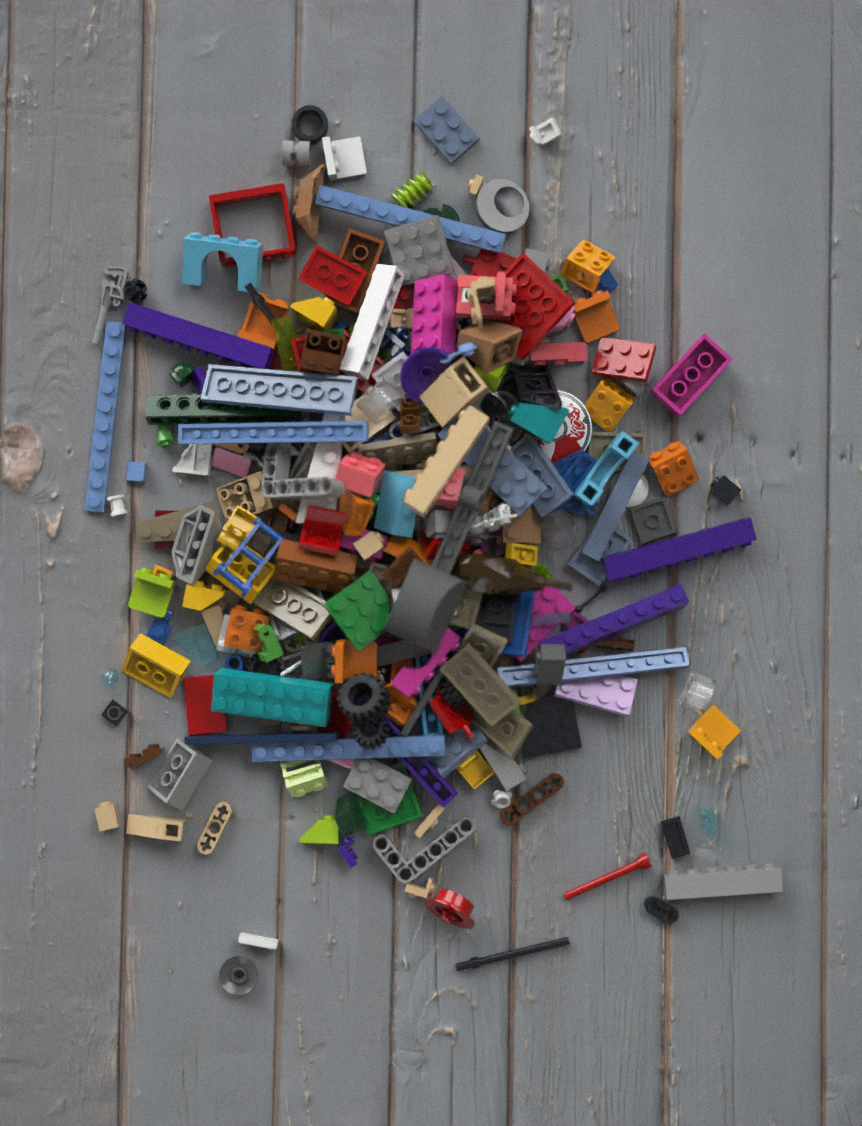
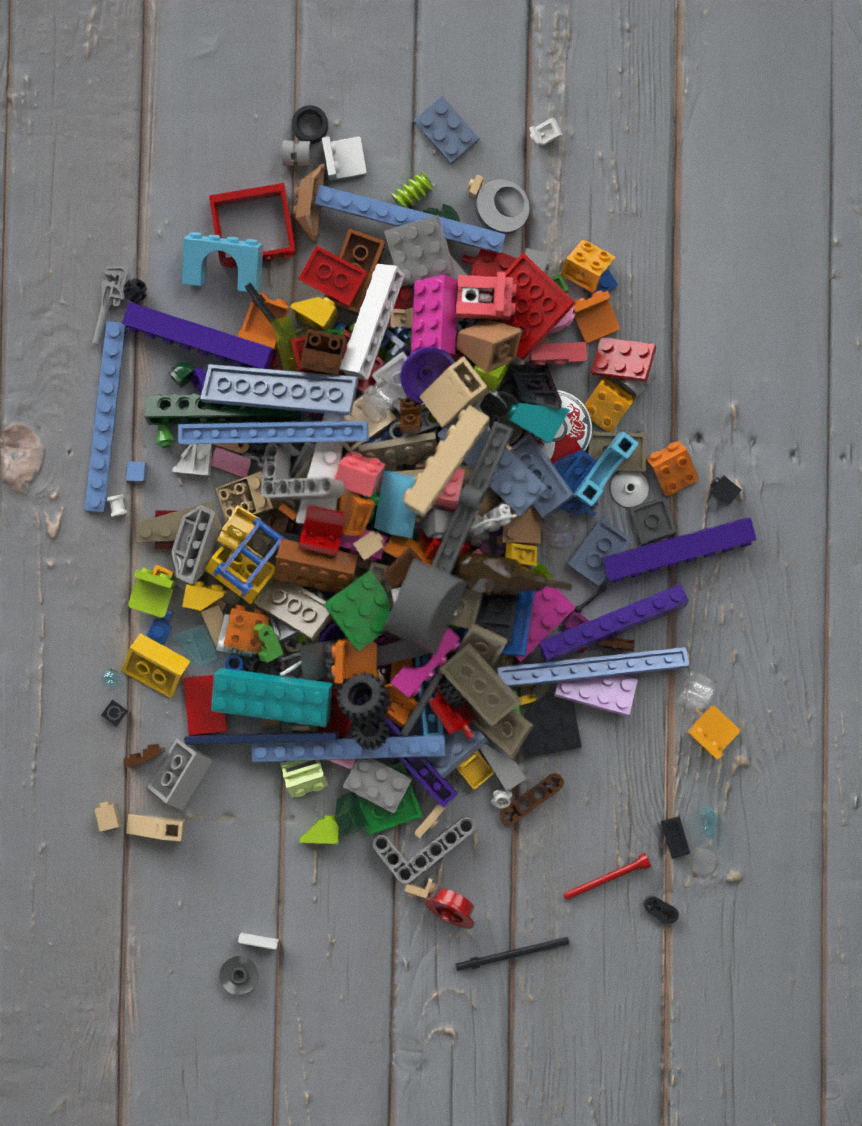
tan beam [197,801,232,854] -> none
dark purple bracket [338,836,358,868] -> none
light blue plate [440,341,477,363] -> none
tan bracket [467,276,495,329] -> none
clear light blue axle [532,612,571,626] -> none
dark grey brick [533,644,566,685] -> none
sand blue tile [581,451,650,562] -> none
dark pink brick [650,333,732,418] -> none
light grey brick [663,863,783,900] -> none

